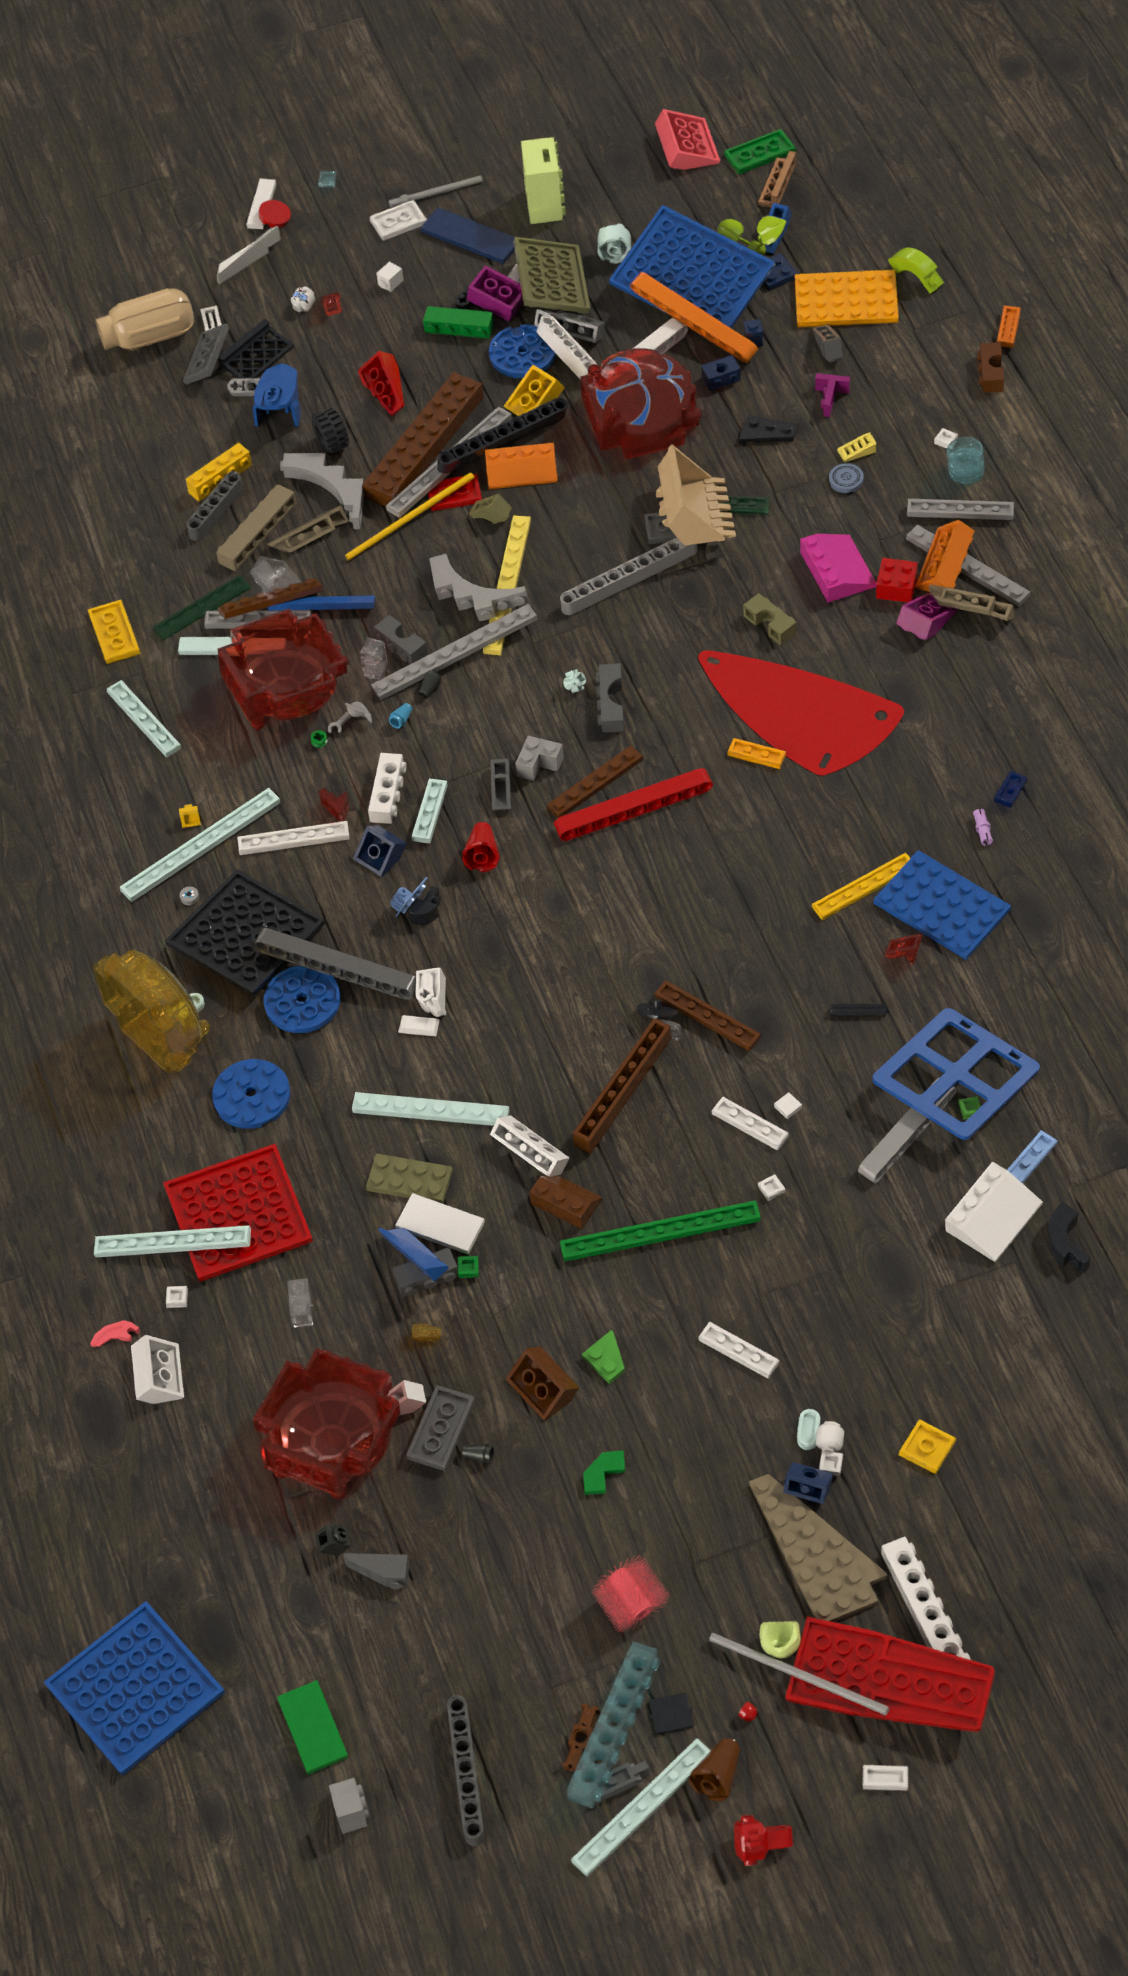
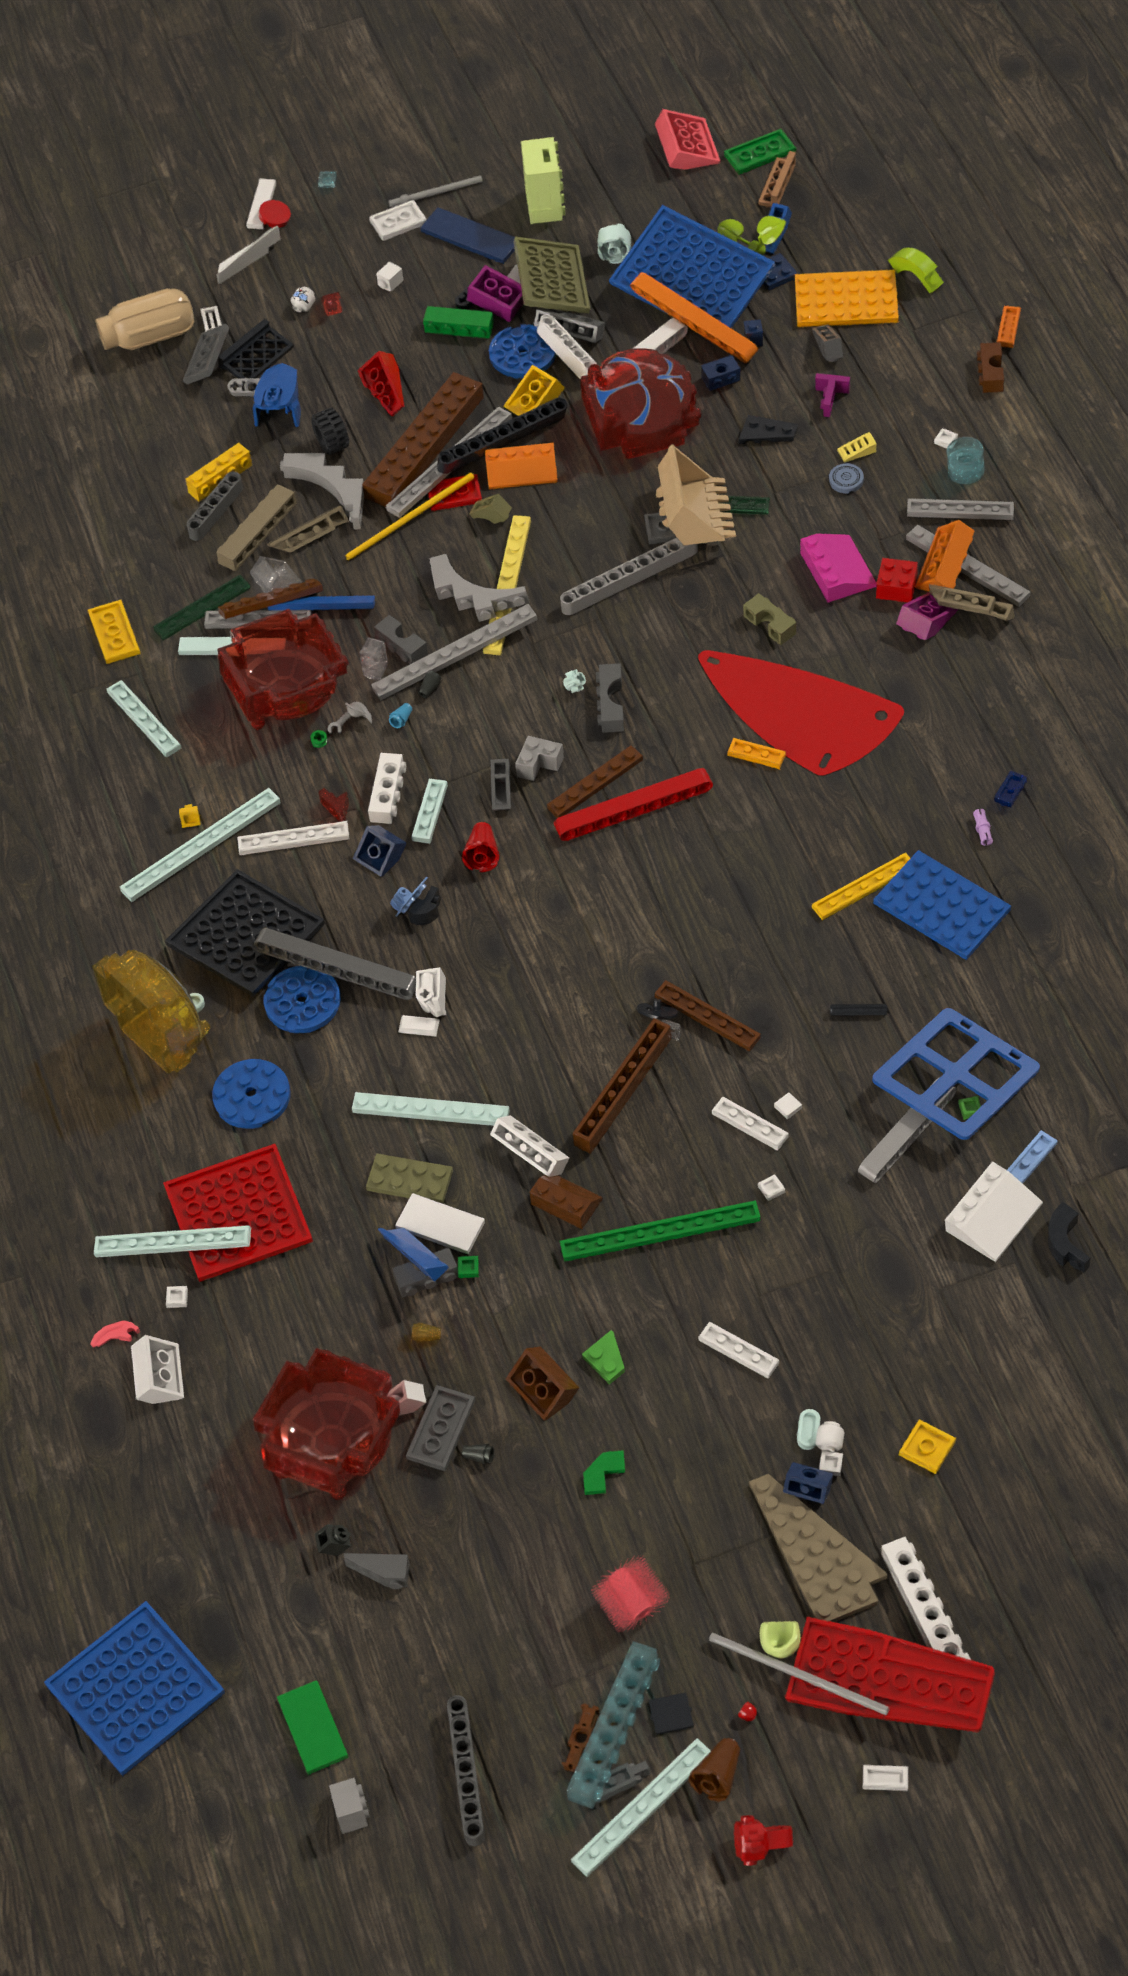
light grey tile [180,886,199,905] -> none
clear brick [287,1278,314,1328] -> none
clear red slope [885,934,922,964] -> none

